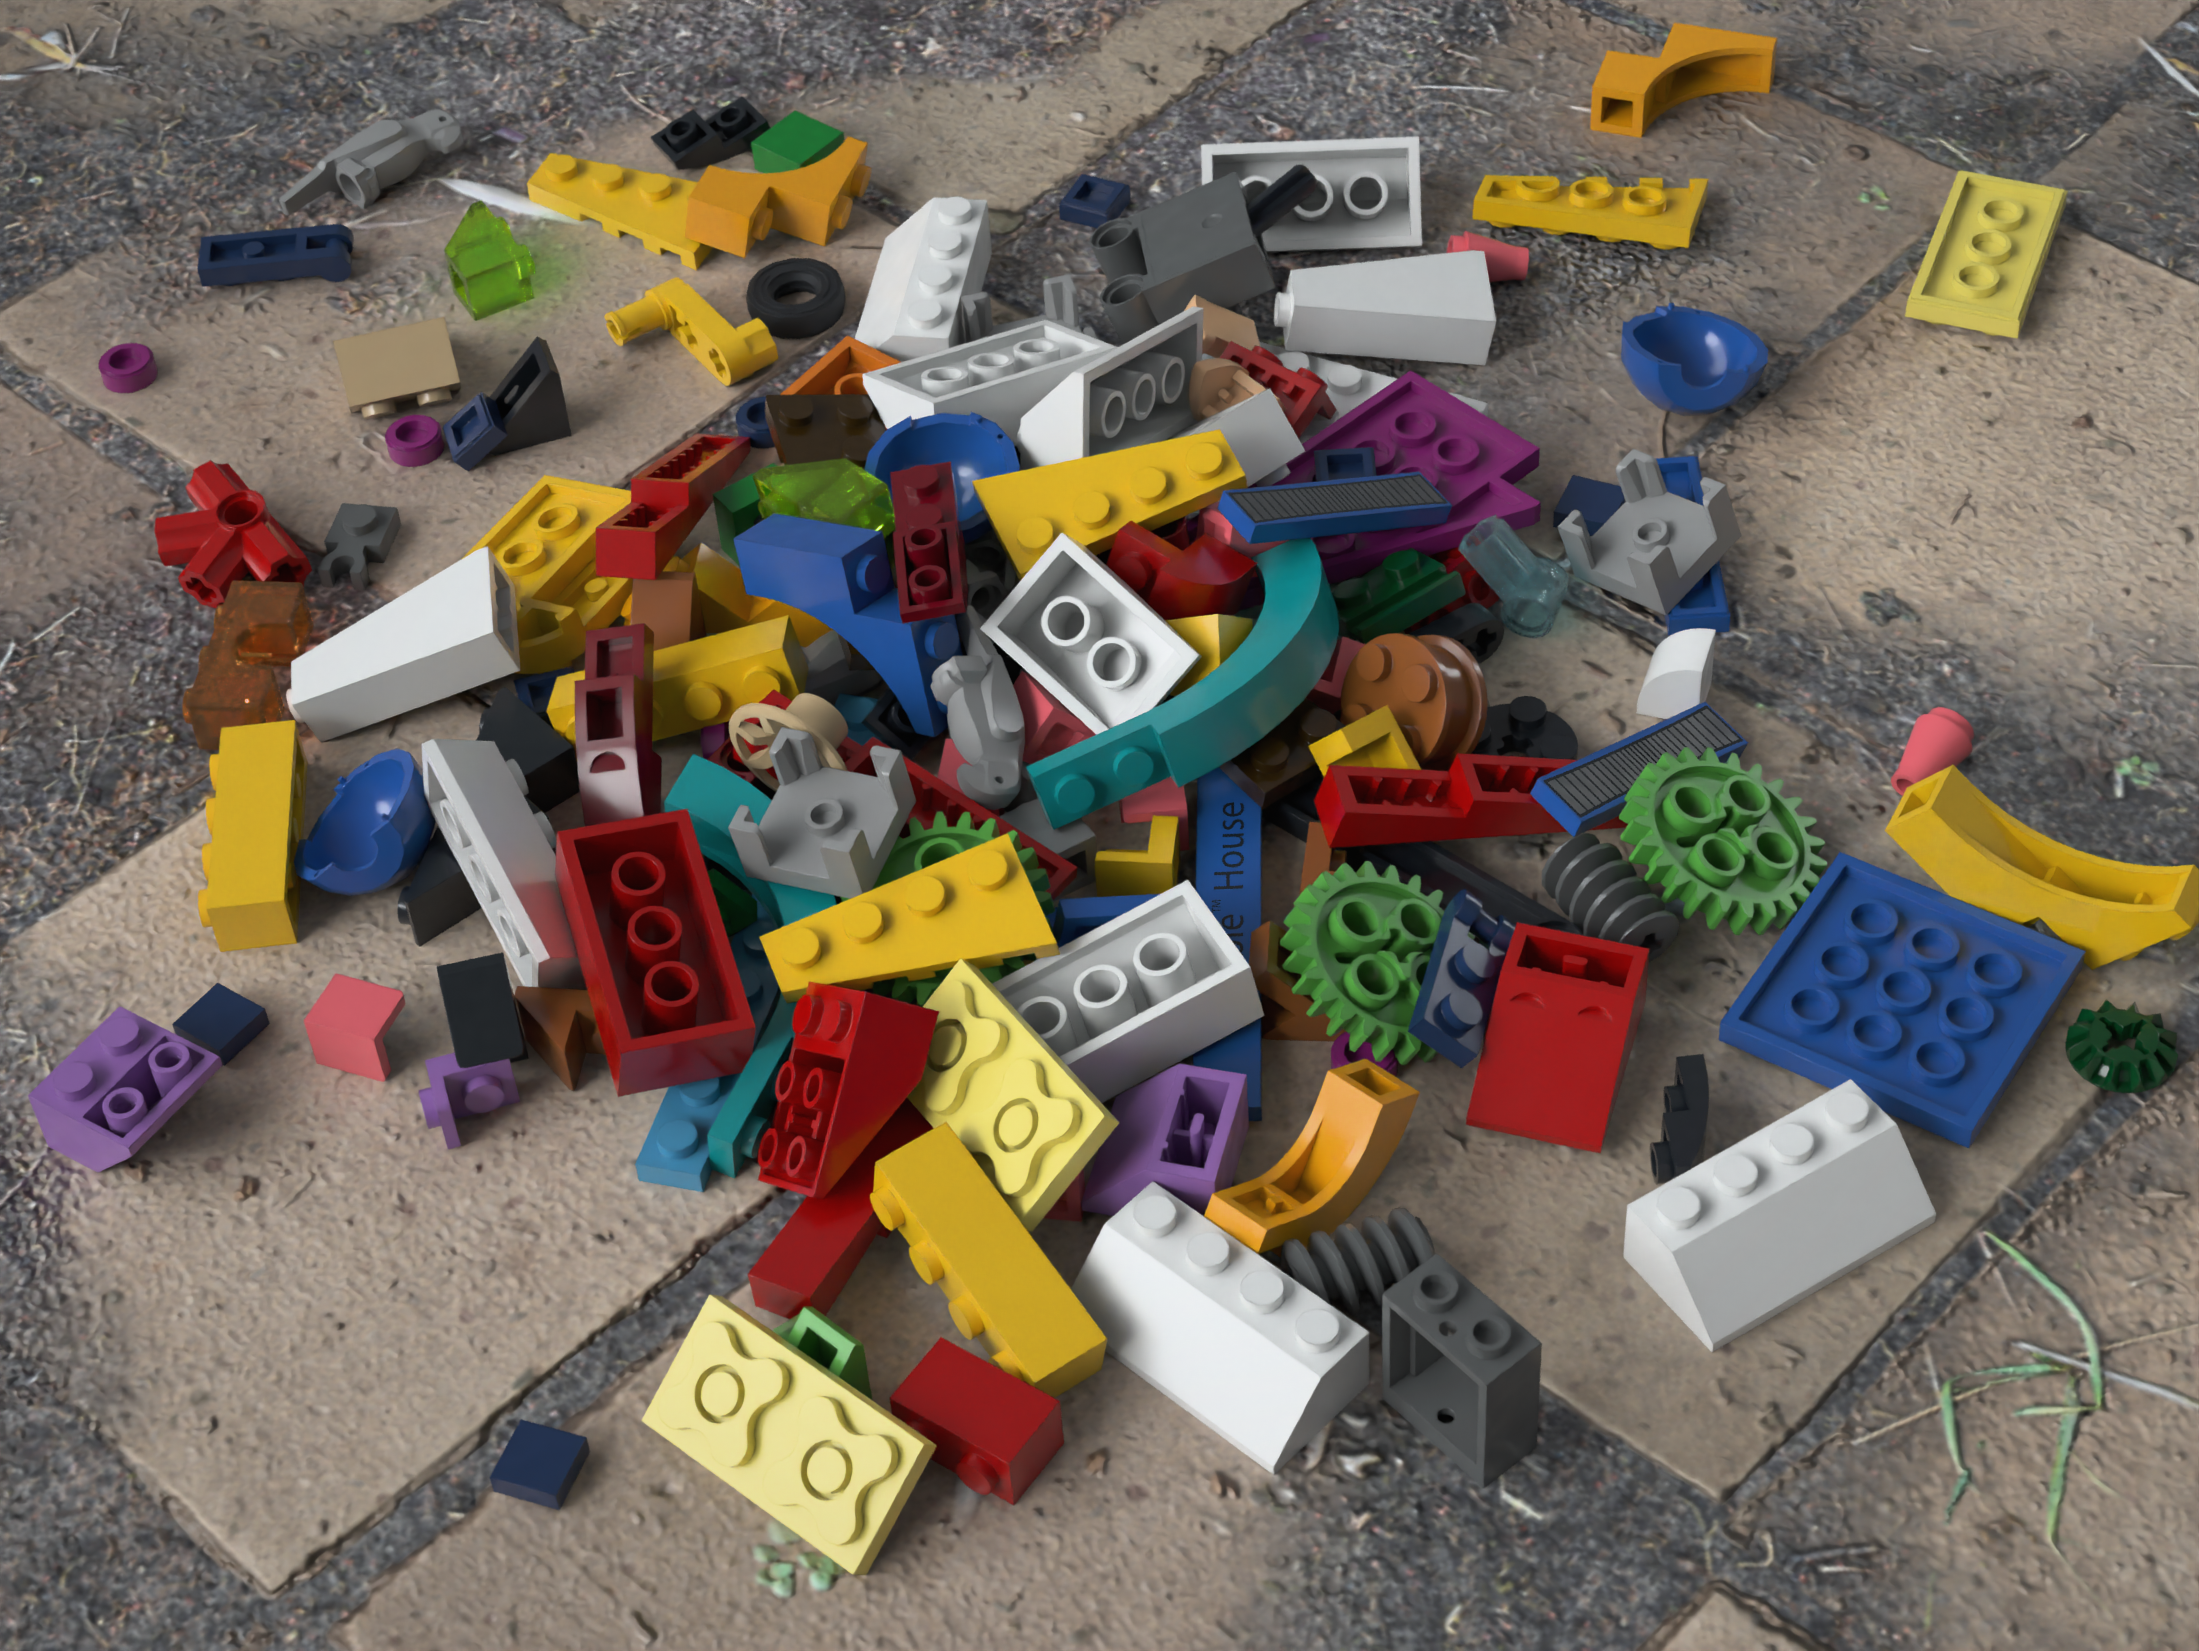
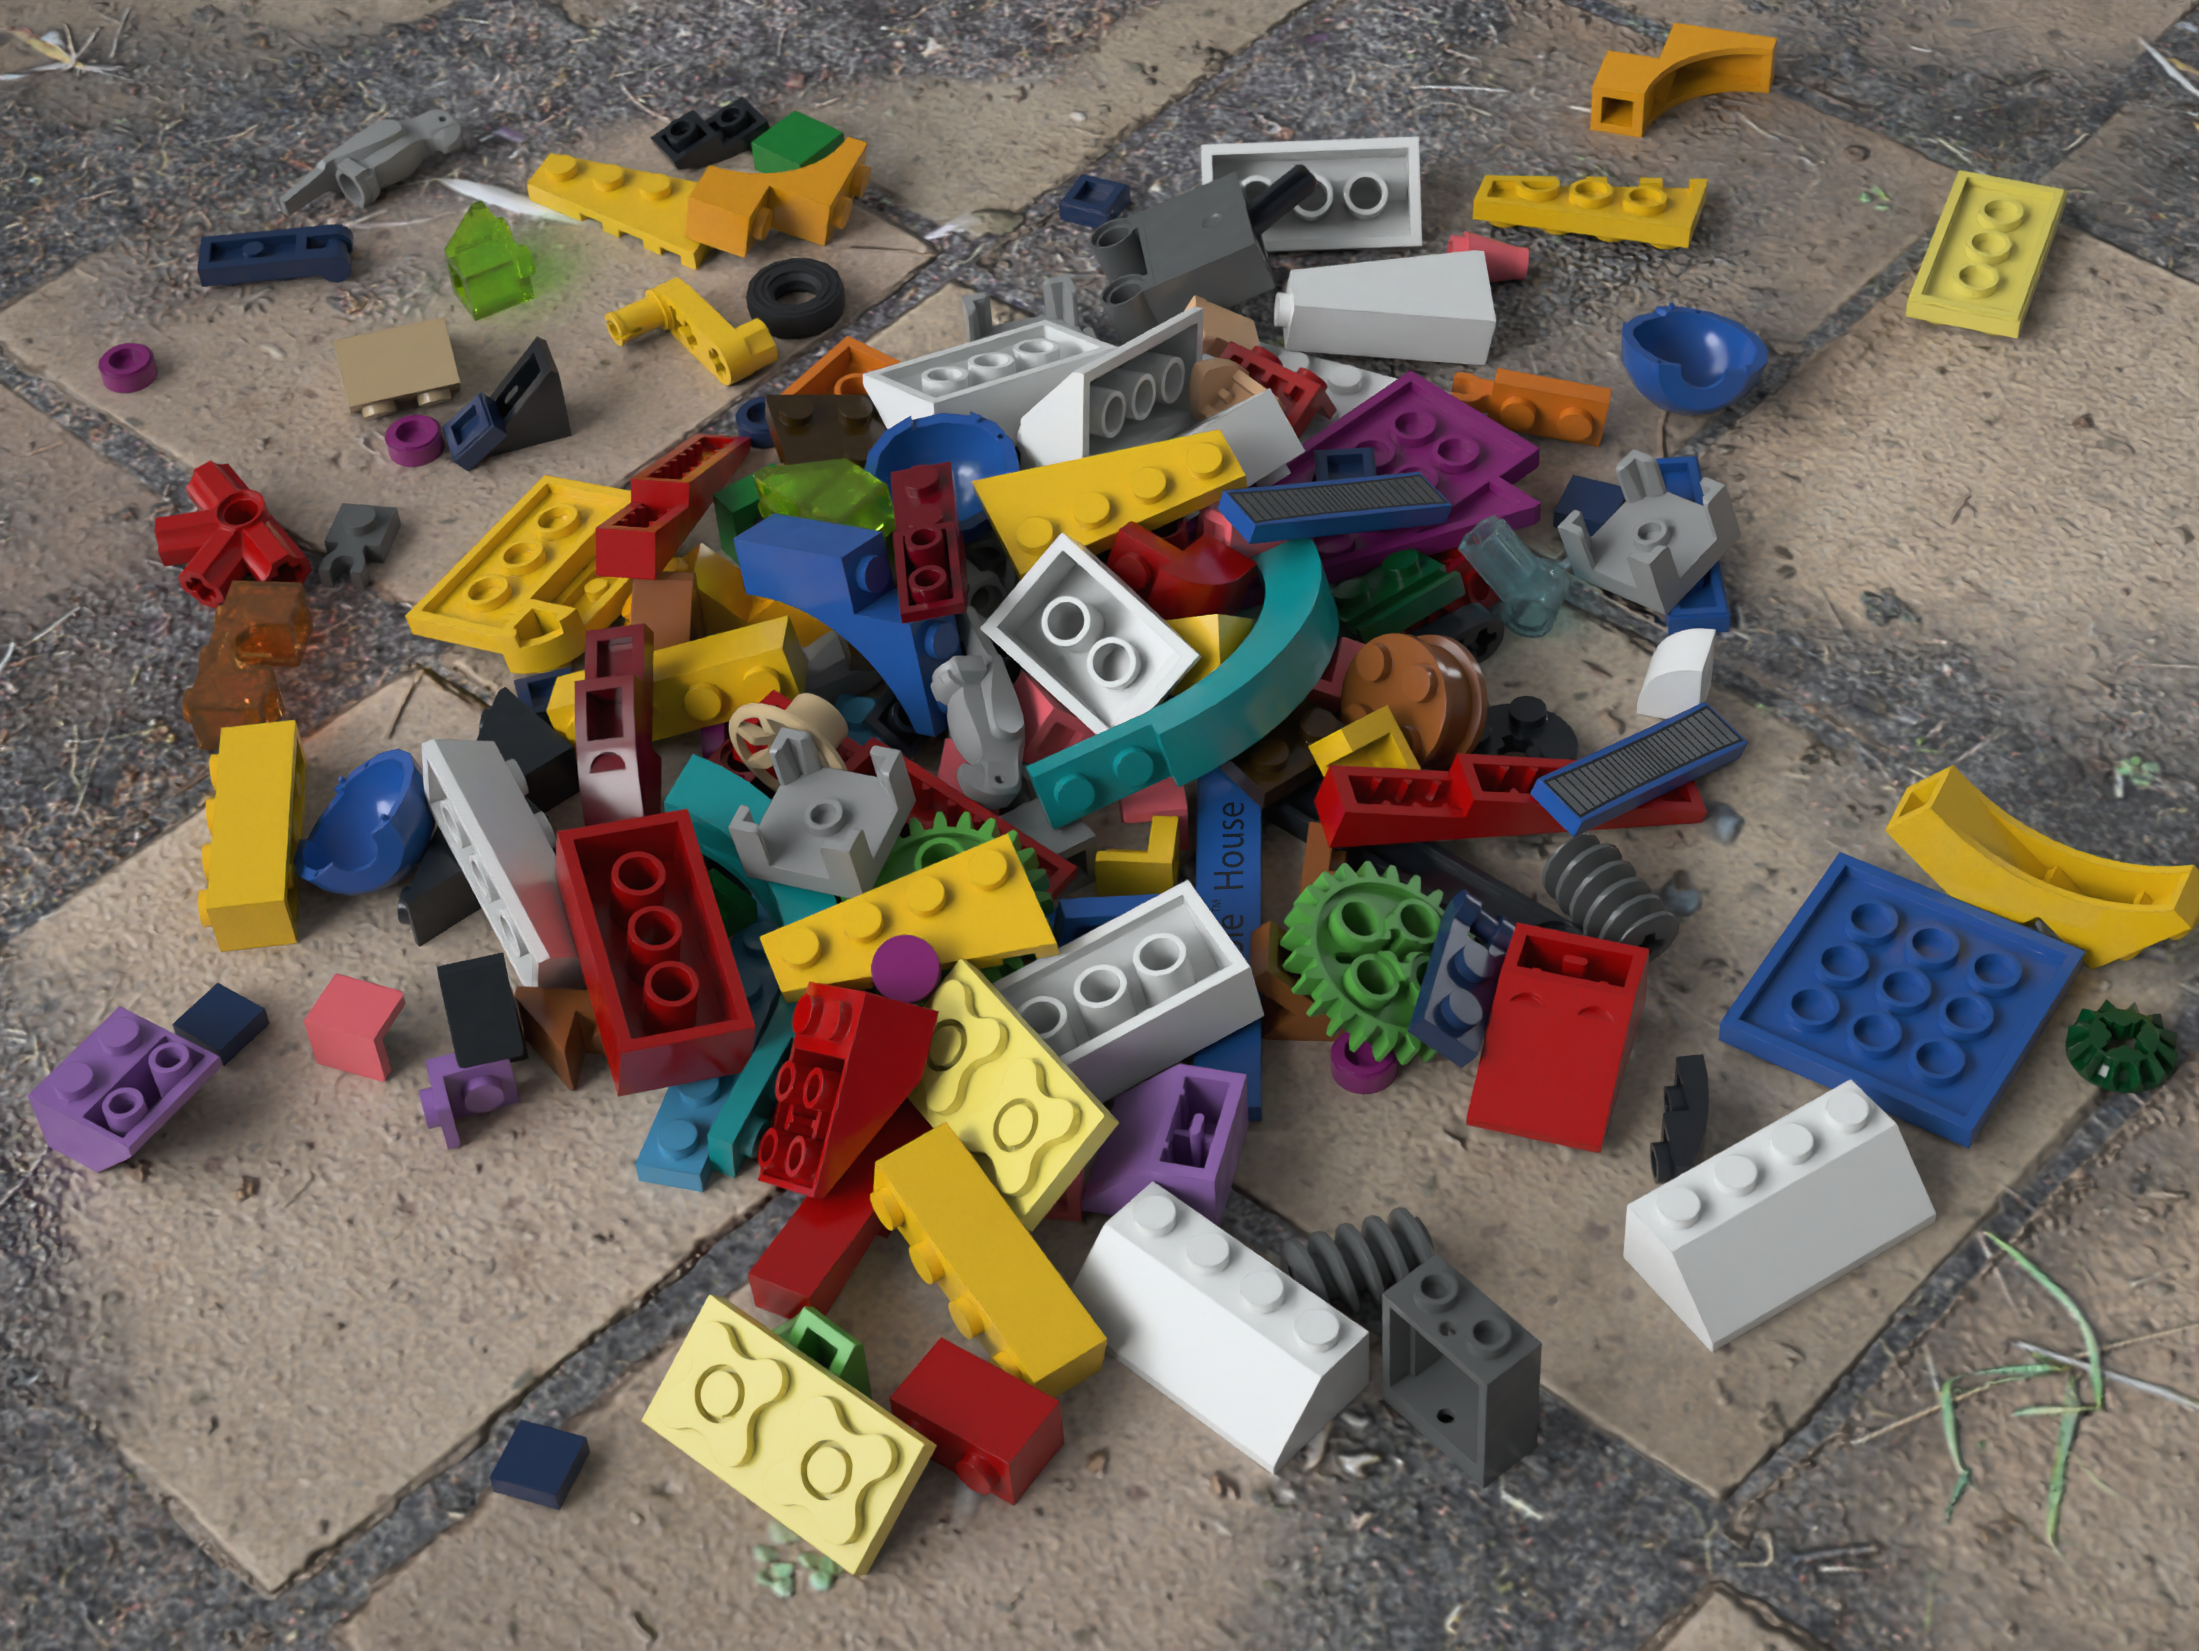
white slope [286,546,520,743] -> none
white slope [855,196,992,362] -> none
light orange arch [1204,1059,1420,1257] -> none
bright green gear [1619,747,1827,935] -> none
coral cone [1891,707,1974,796] -> none
none -> magenta tile [871,935,942,1005]
none -> orange plate [1451,368,1612,447]

